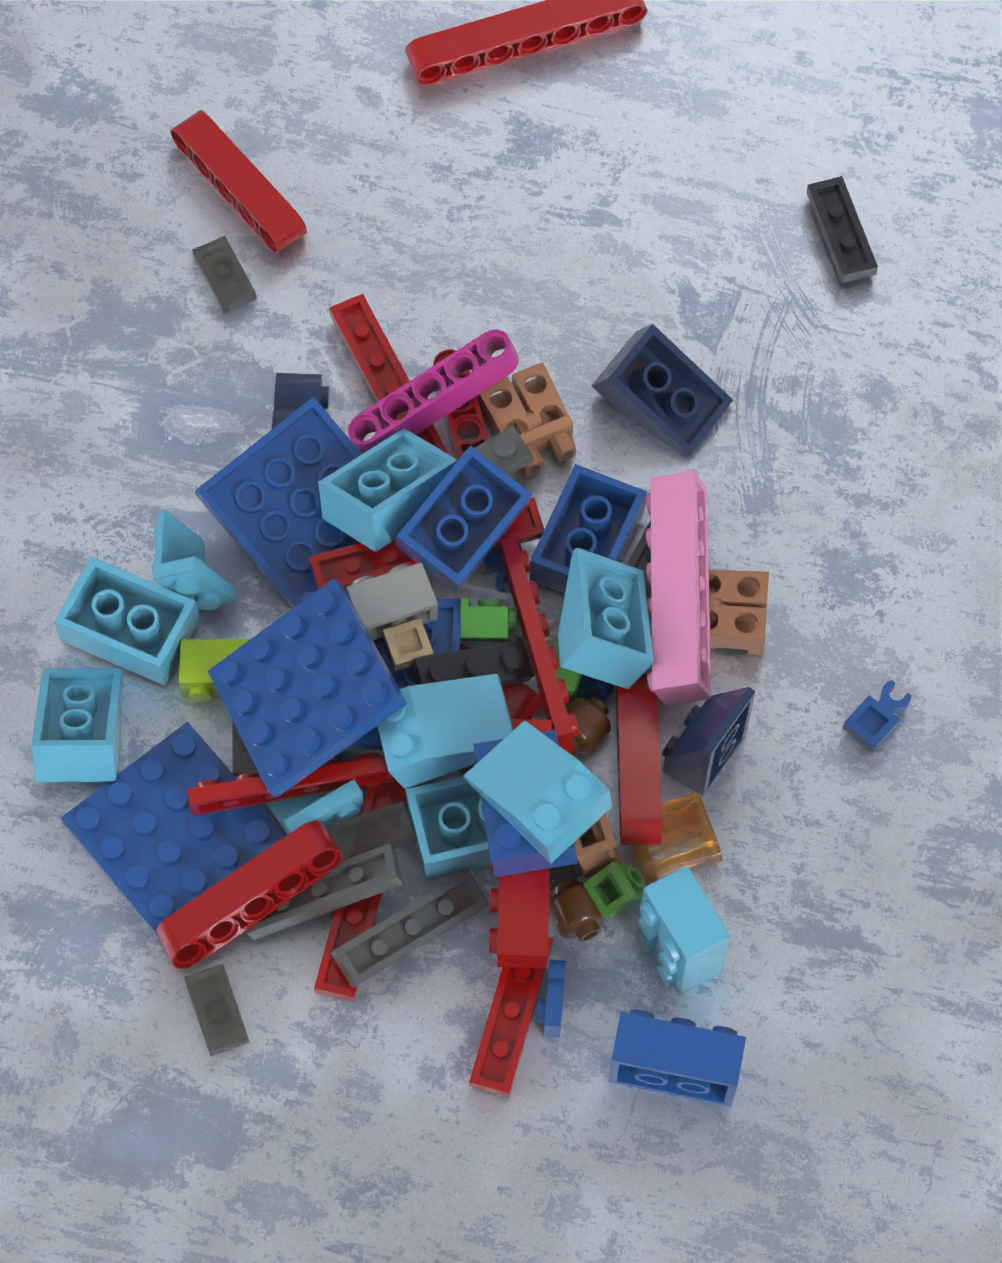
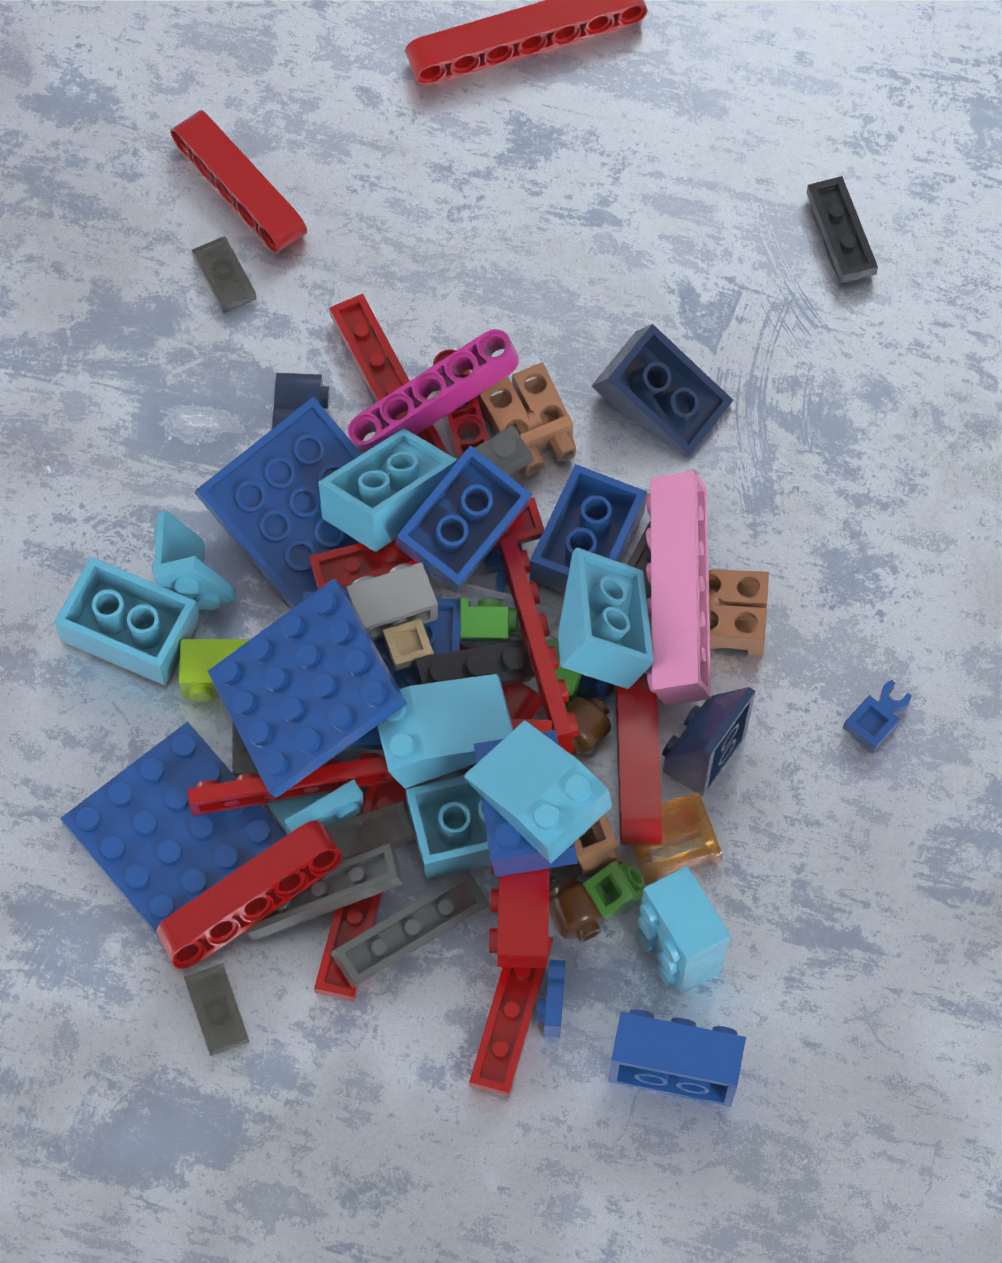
medium azure slope [31,668,122,783] -> none

